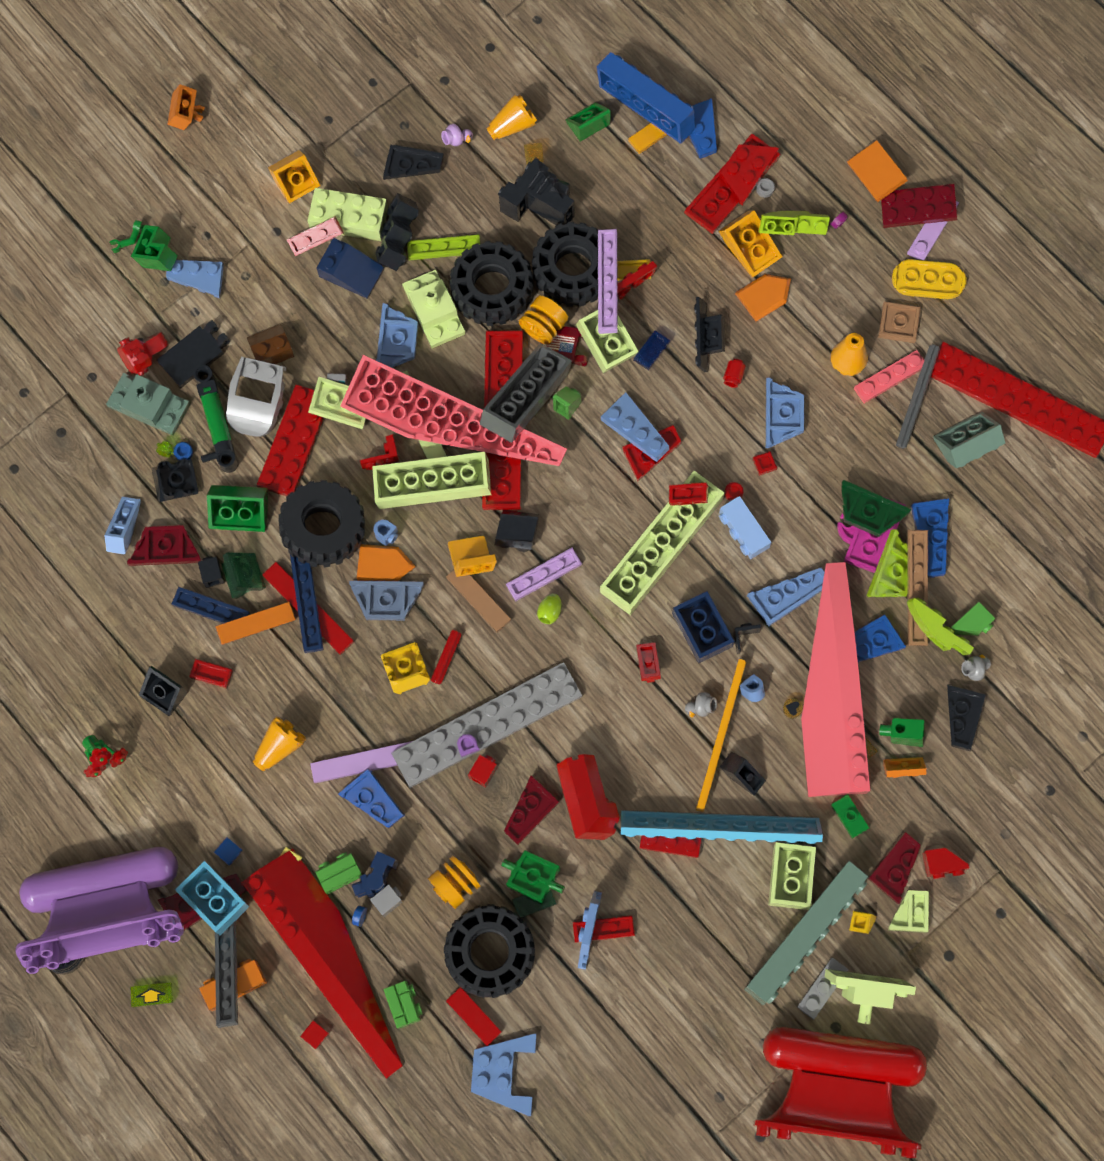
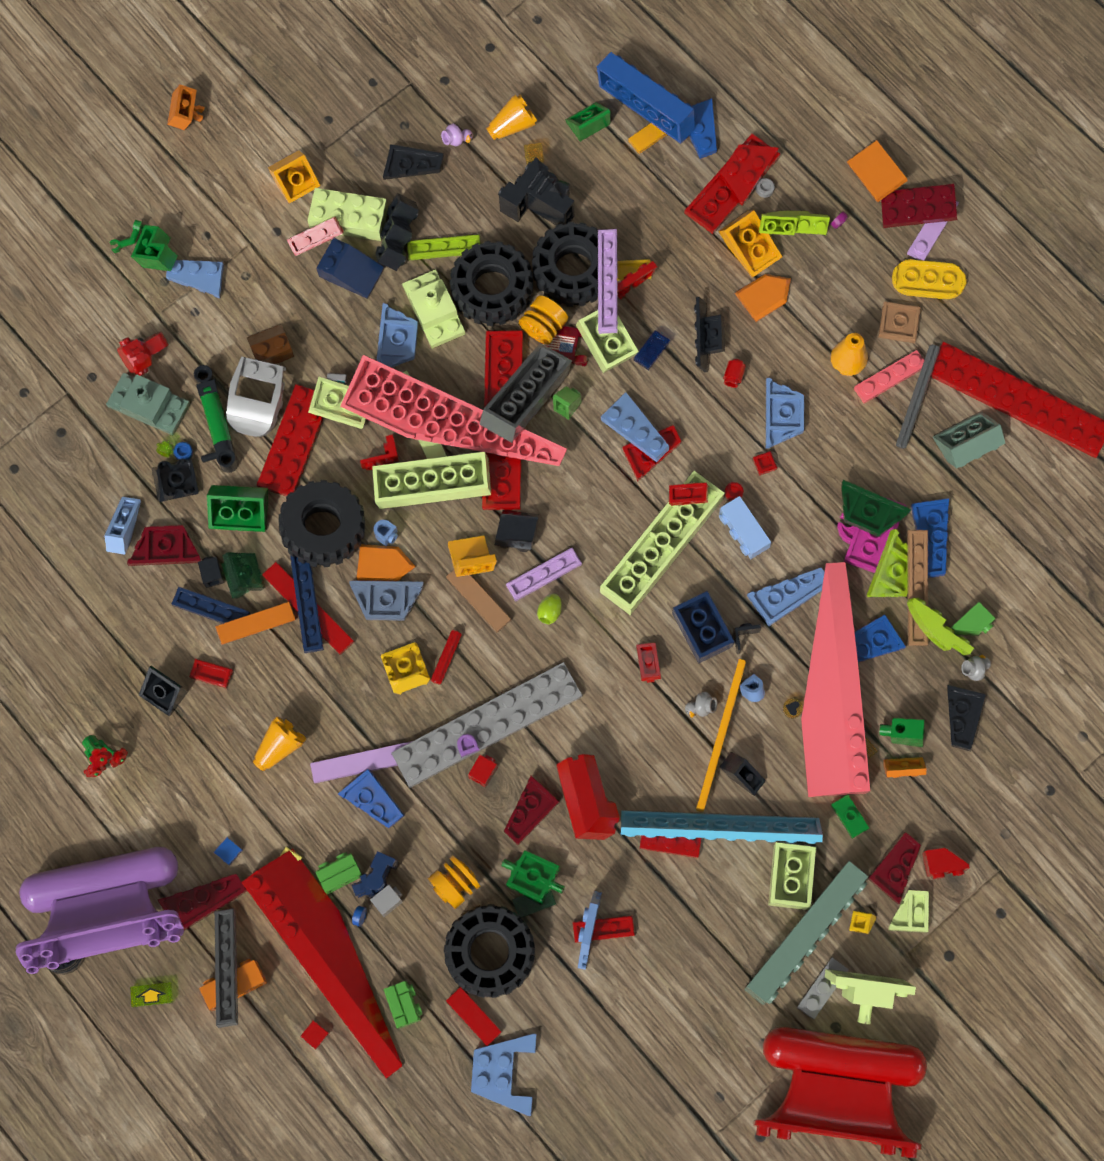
black tile [157,320,230,388] -> none
medium azure brick [175,861,249,935] -> none

